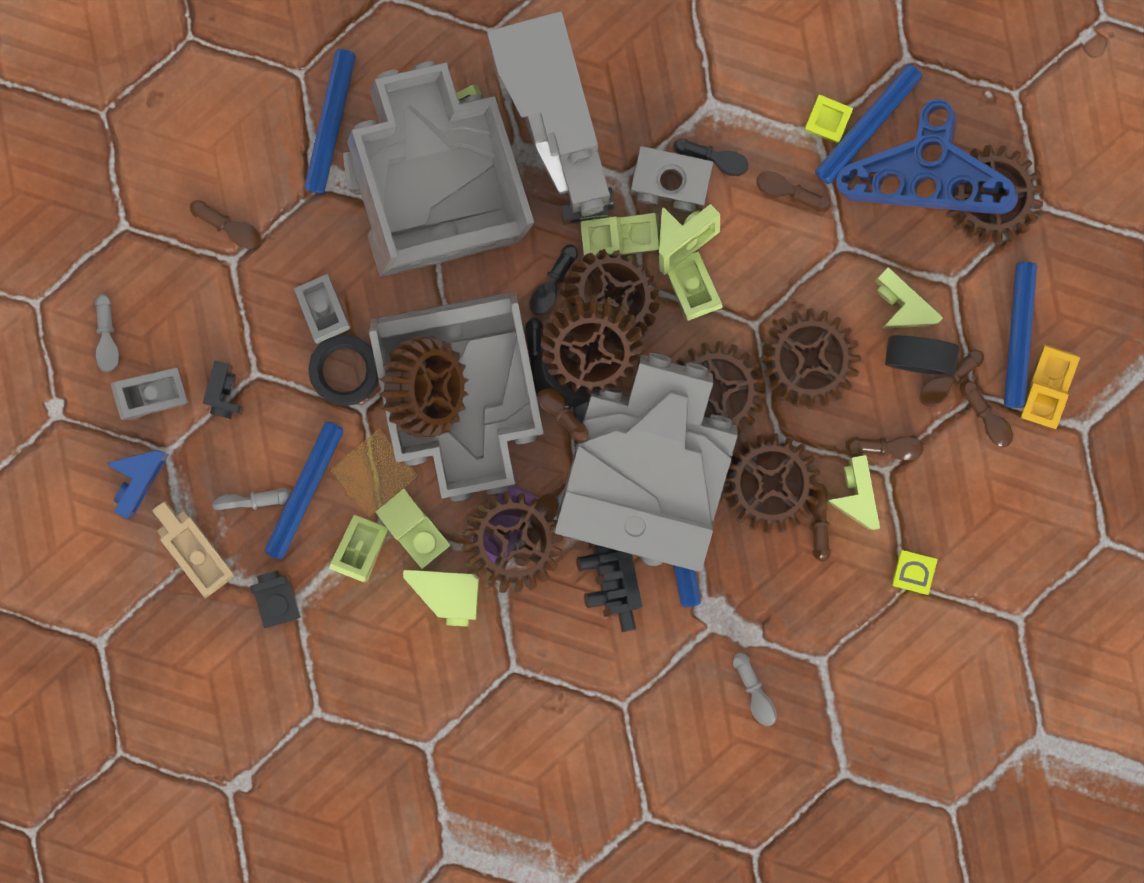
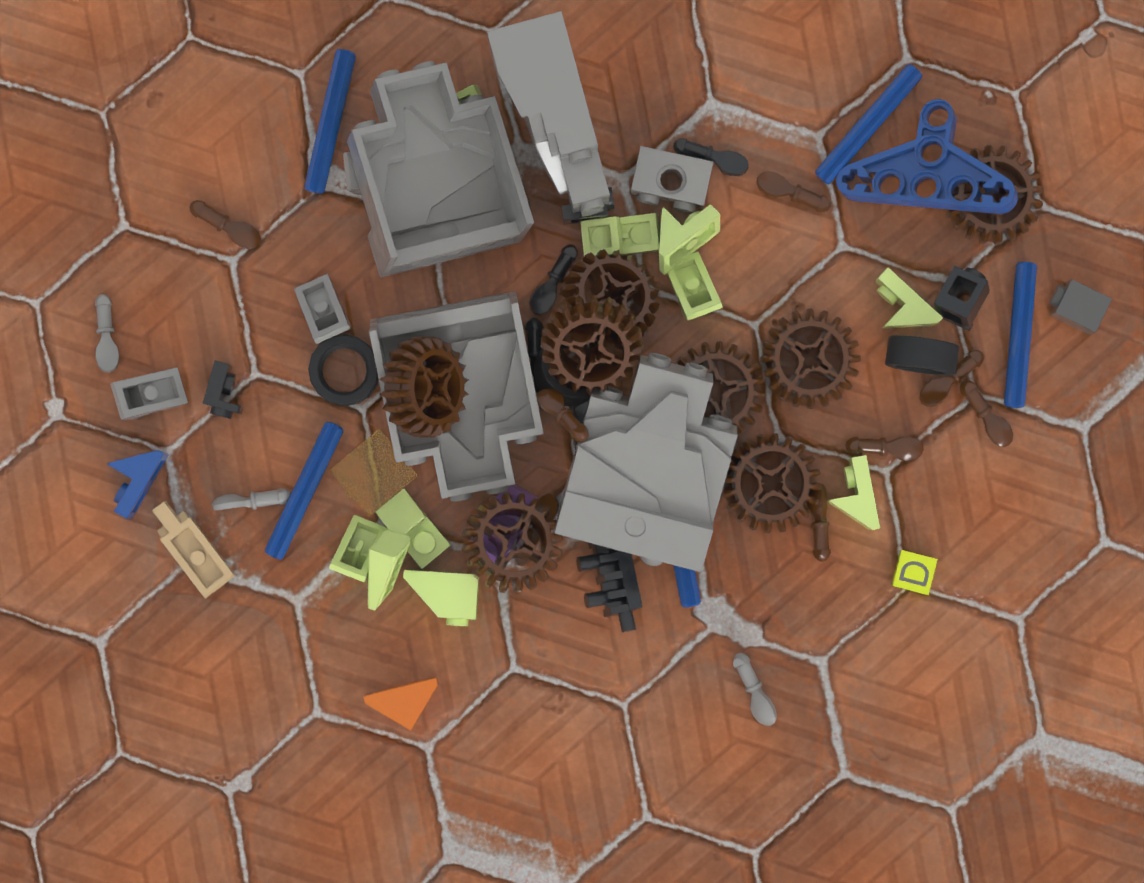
black bracket [250,570,301,628] -> none
neon yellow tile [804,95,853,144] -> none
yellow slope [1020,344,1080,429] -> none
none -> orange slope [363,676,439,731]
none -> yellowish green slope [368,529,411,611]
none -> black brick [934,266,990,331]
none -> dark grey brick [1049,279,1112,335]

